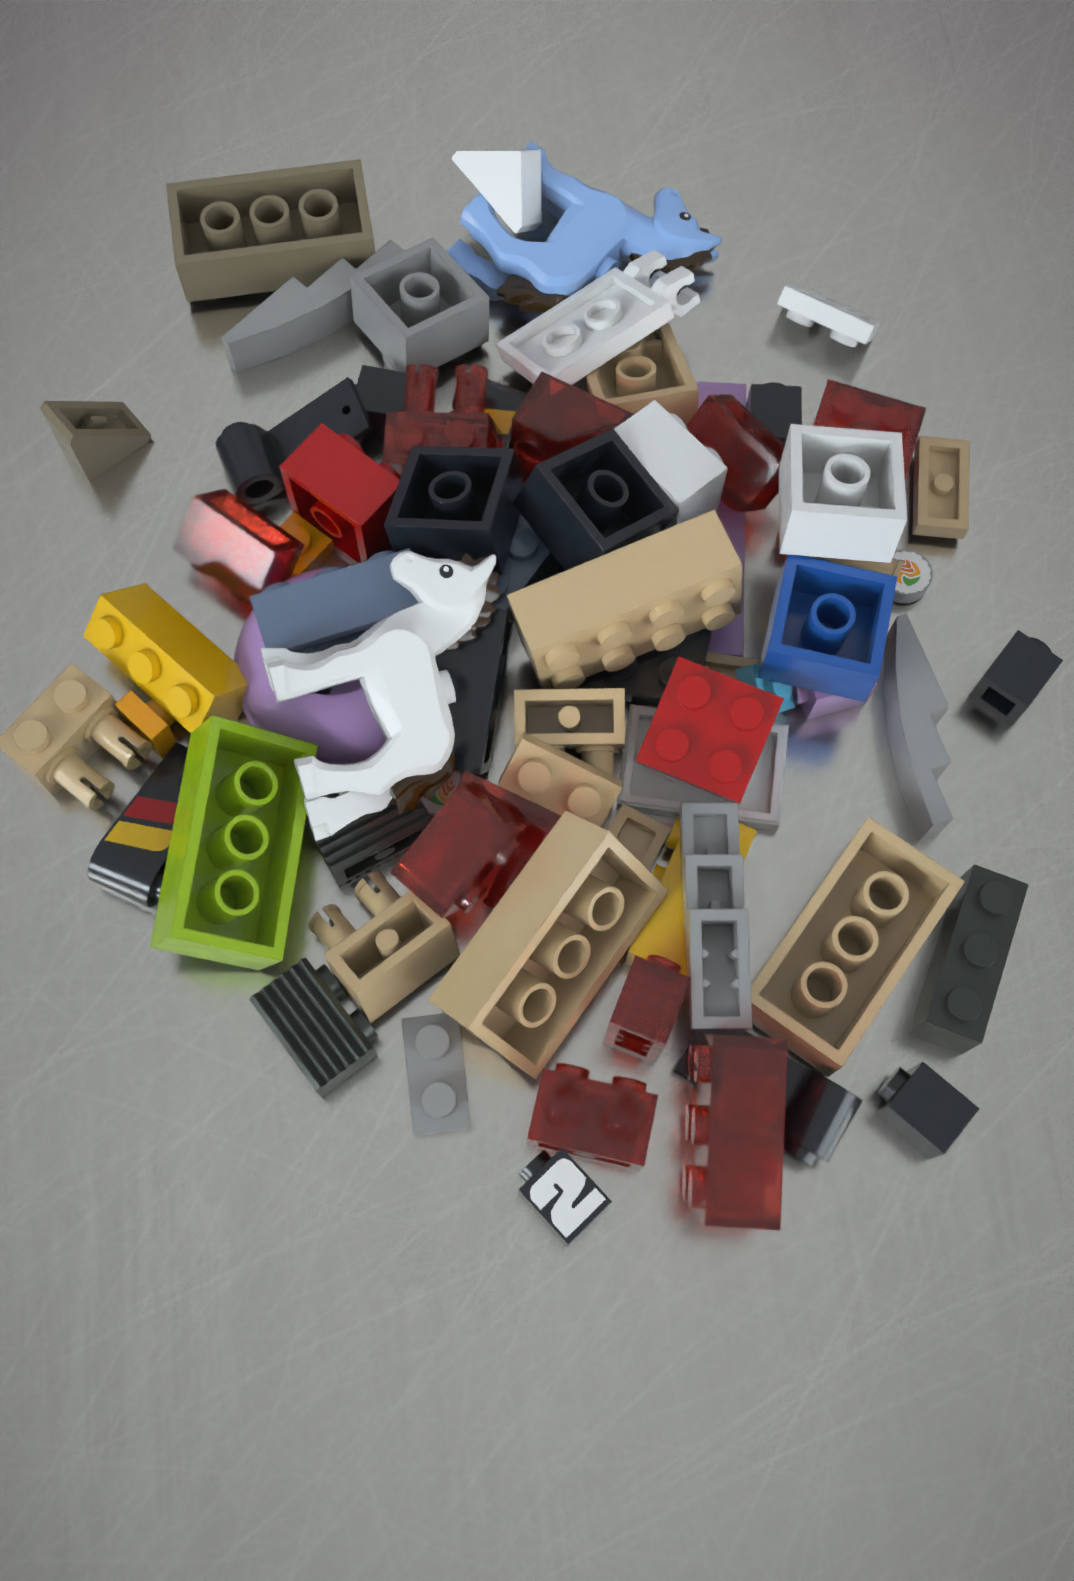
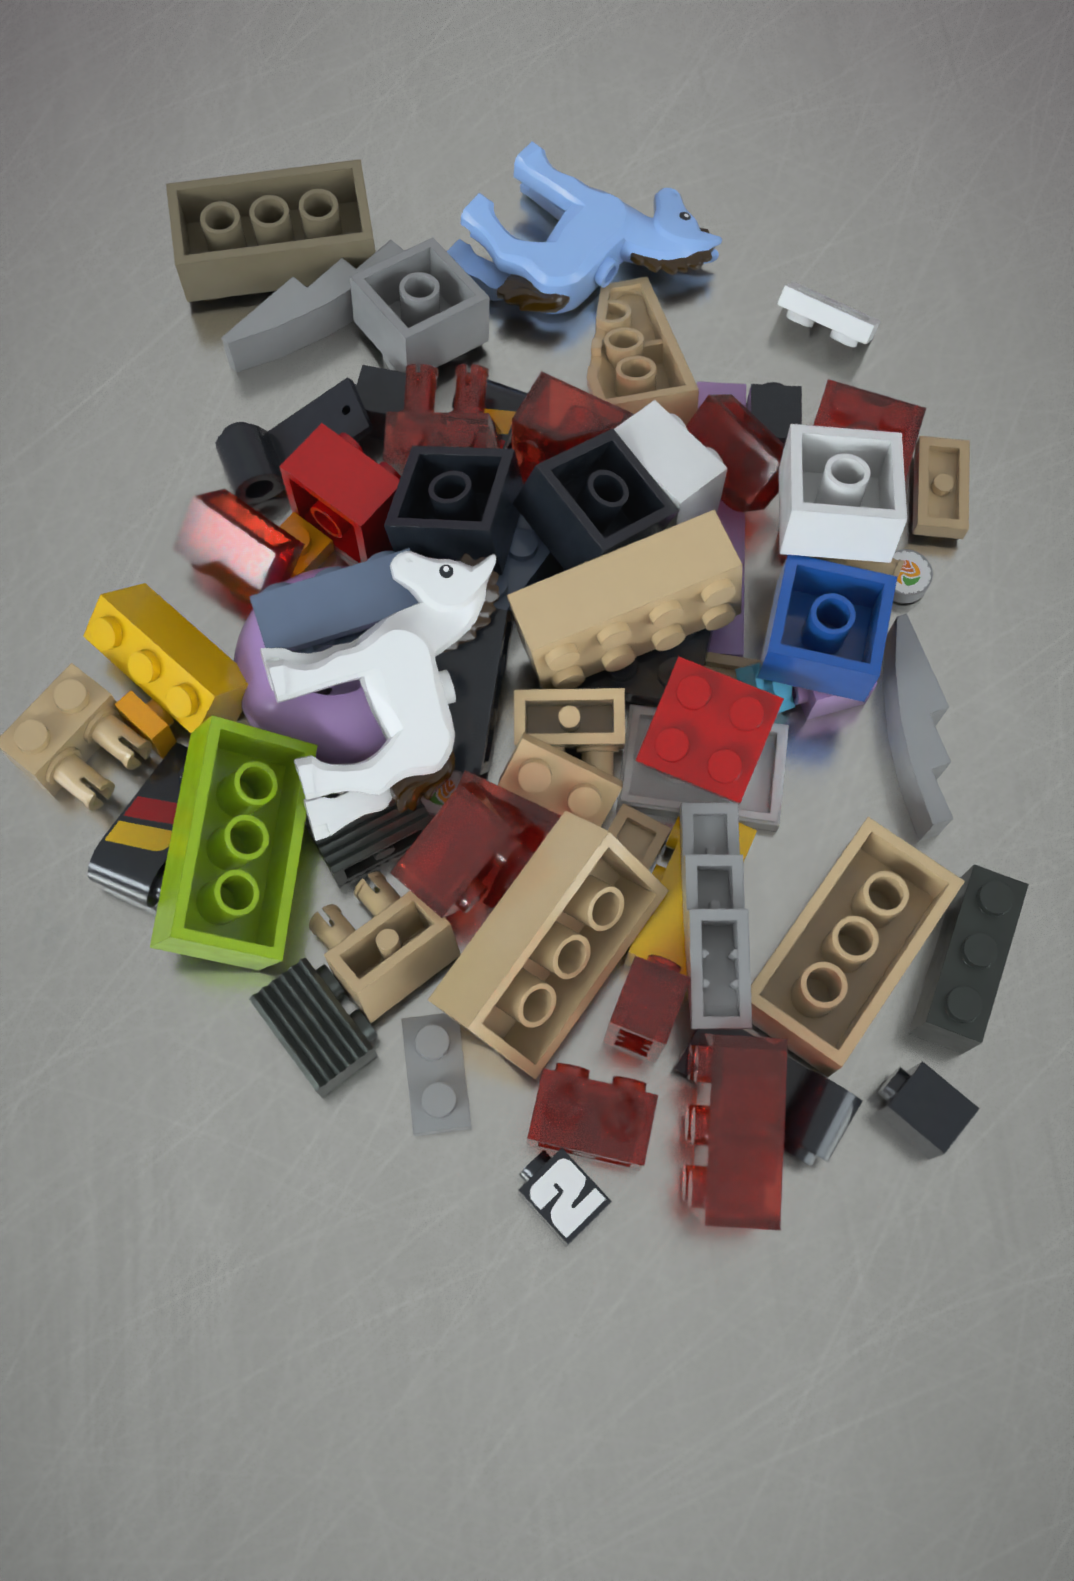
dark tan slope [40,401,151,482] -> none
white slope [451,149,542,234] -> none
white tile [496,250,701,398] -> none
black brick [969,630,1063,726] -> none

